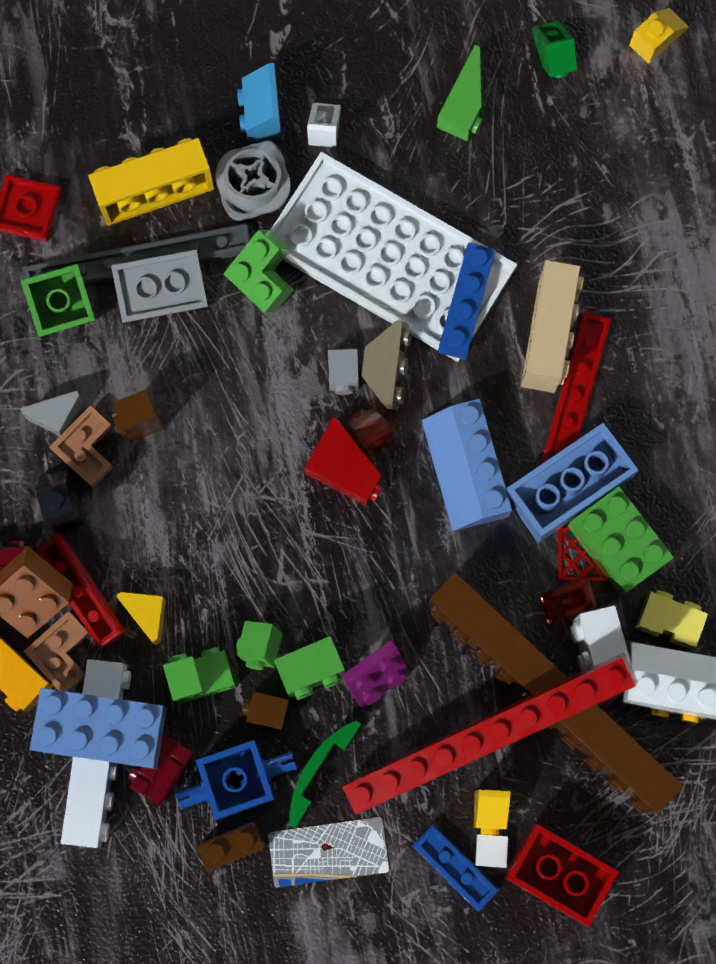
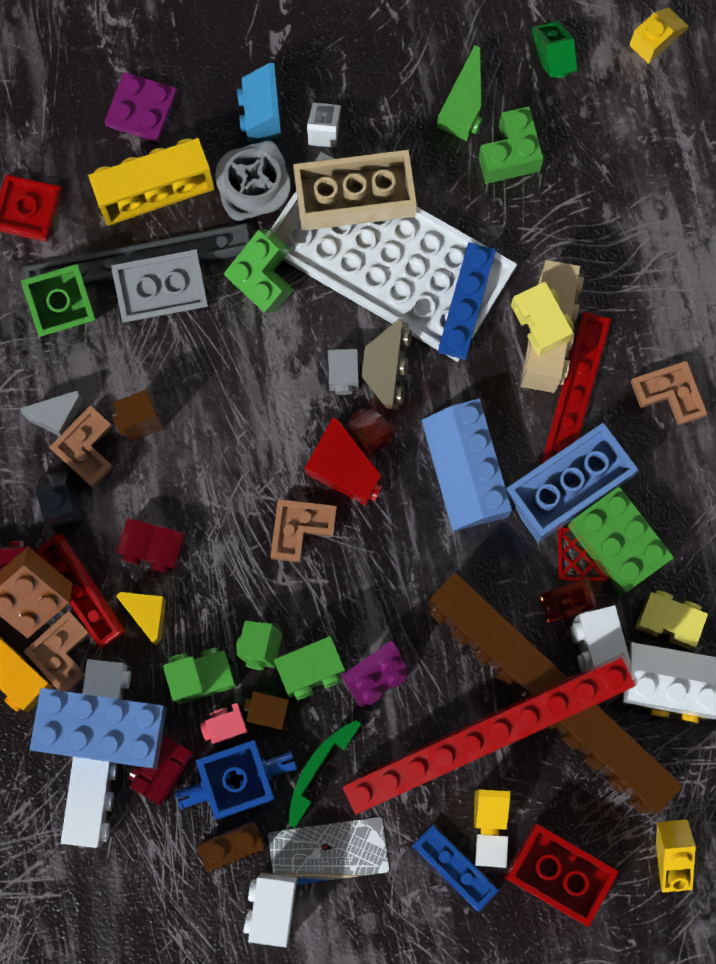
none -> magenta plate [105,72,177,143]
none -> dark red brick [117,518,187,574]
none -> coral brick [200,703,249,745]
none -> white brick [244,872,297,947]
none -> nougat plate [270,499,337,563]
none -> tan brick [293,150,417,231]
none -> bright green brick [479,107,543,184]
none -> light yellow brick [511,281,574,357]
none -> nougat plate [631,361,707,426]
none -> yellow slope [656,820,696,892]

